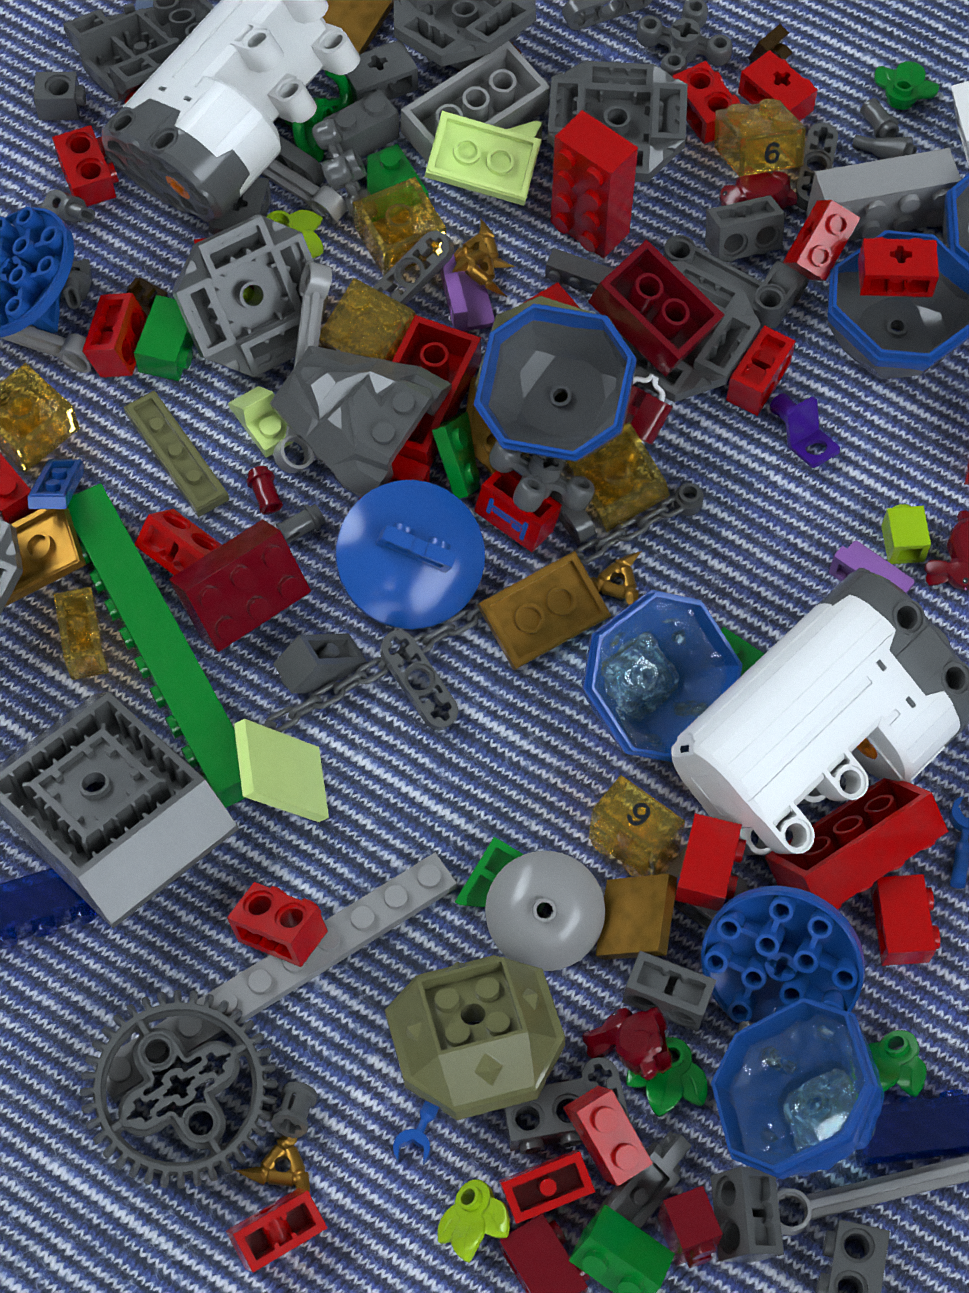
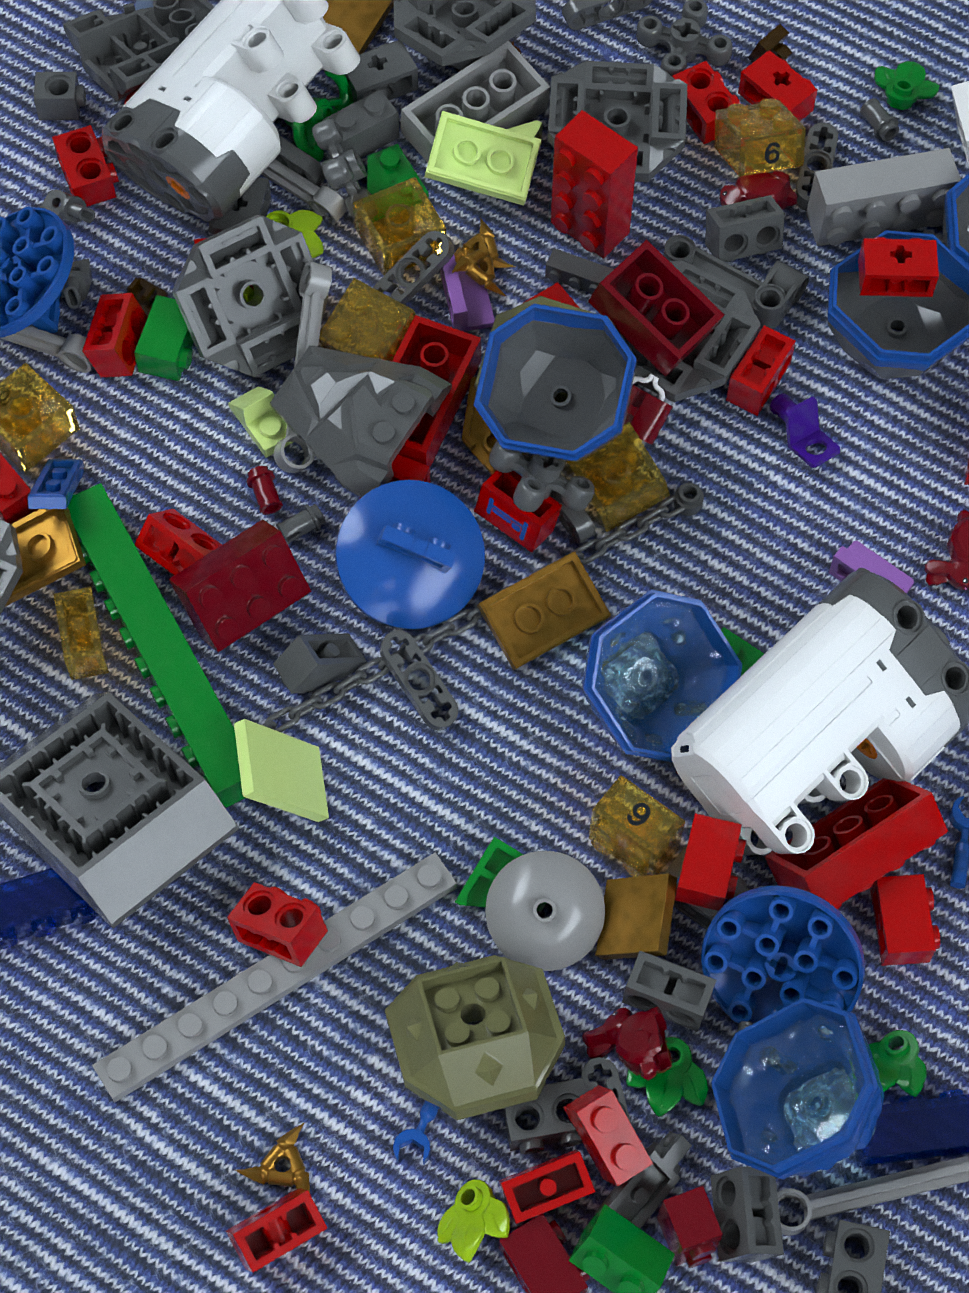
dark grey gear [80,990,277,1189] -> none
olive tile [123,390,229,518] -> none
dark grey bush [271,1081,318,1138] -> none
green wing [432,412,480,499] -> none
pearl gold piece [590,551,642,605] -> none
red brick [782,200,860,281] -> none
dark grey cone [852,134,917,159] -> none
lime brick [881,504,931,564] -> none

